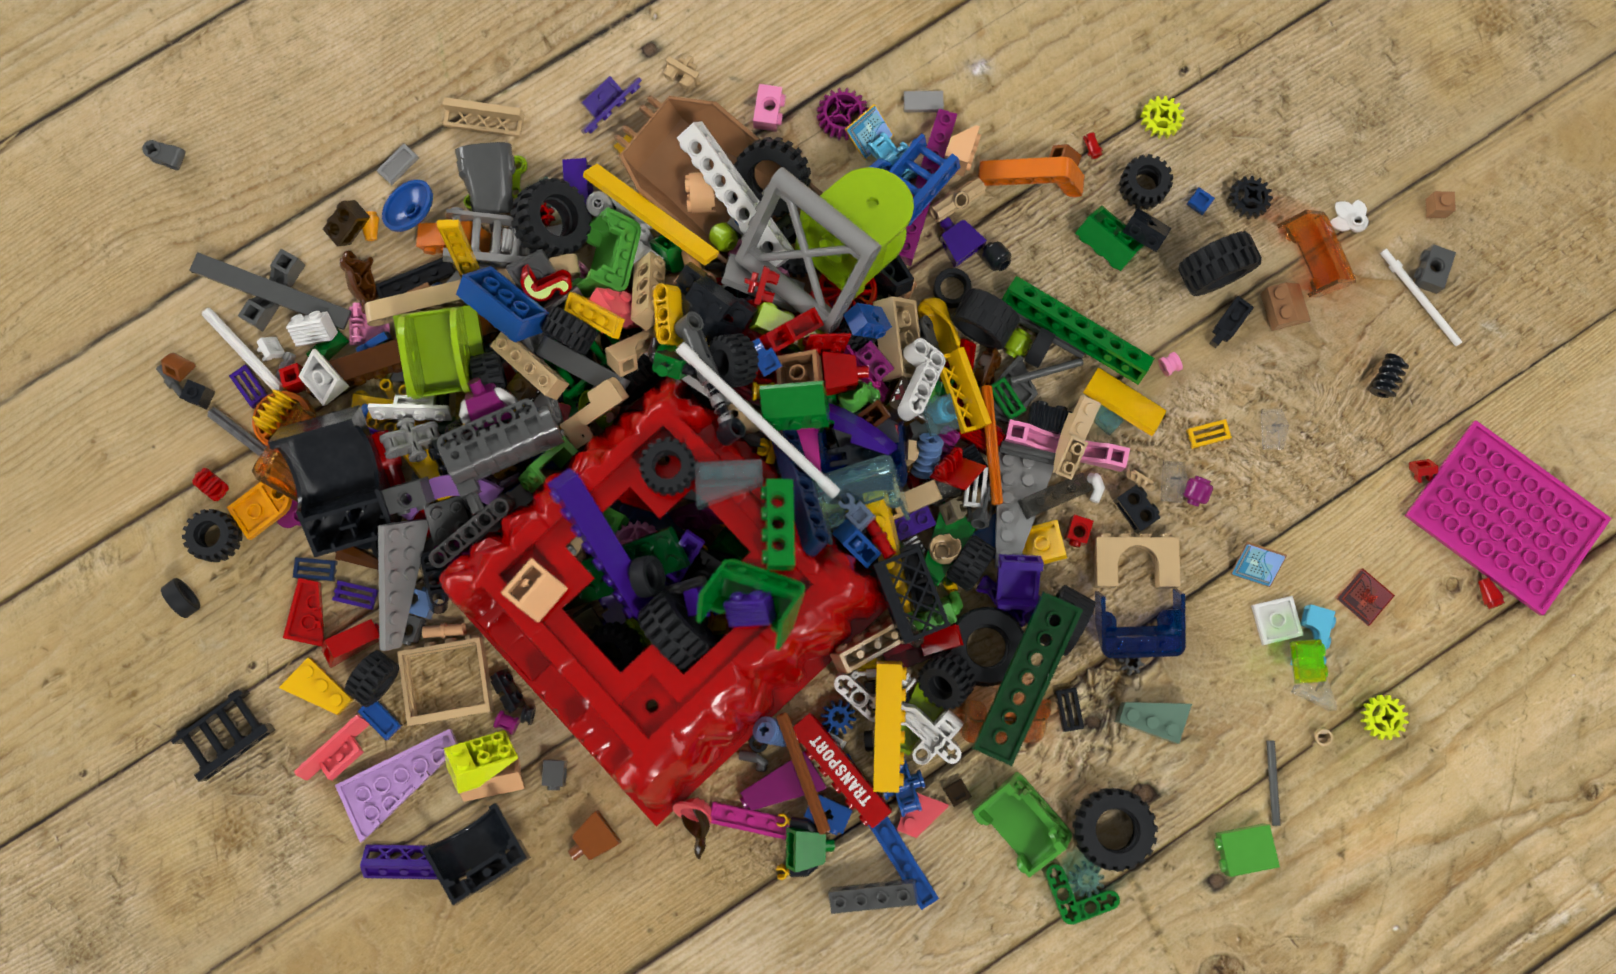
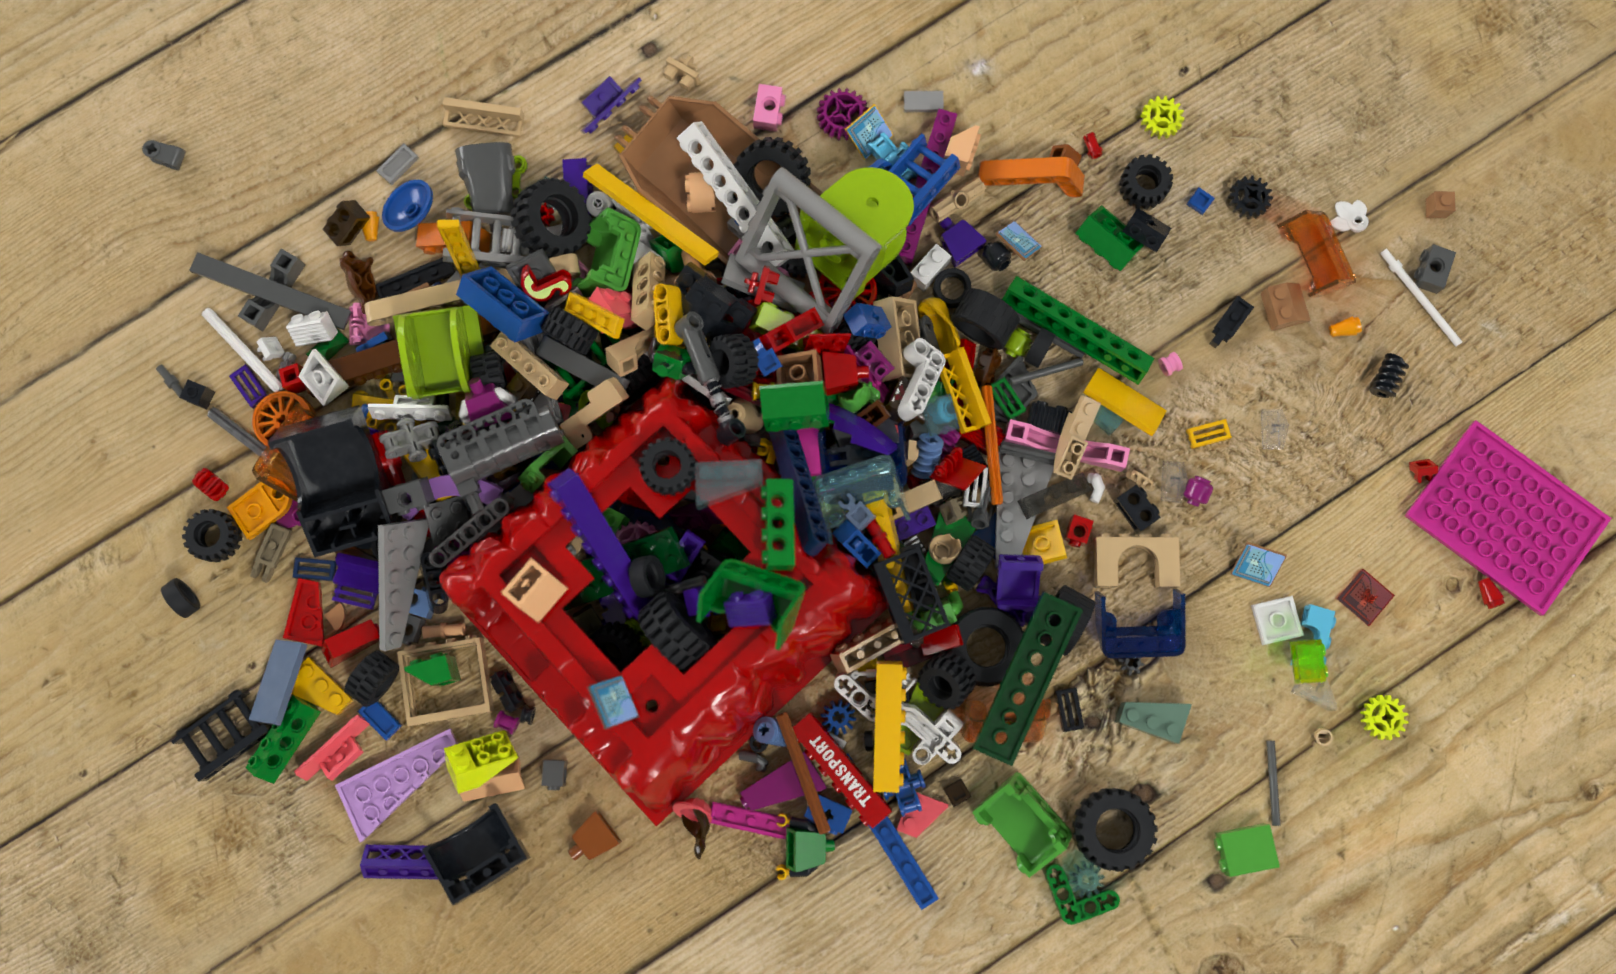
dark orange brick [161,353,196,382] -> none
yellow piece [252,389,297,435] -> none
white piece [676,342,841,499] -> none
lime head [709,222,739,252] -> none
dark grey brick [828,878,918,914] -> none
black tyre [1178,231,1262,296] -> none
none -> green brick [245,695,321,784]
none -> sand blue tile [249,640,307,726]
none -> dark tan hinge [250,523,293,583]
none -> medium nougat tile [324,602,346,632]
none -> dark purple panel [332,553,379,594]
none -> green slope [404,652,461,687]
none -> piece [588,675,639,729]
none -> white brick [910,244,952,292]
none -> piece [996,220,1042,261]
none -> light orange cone [1329,316,1362,337]

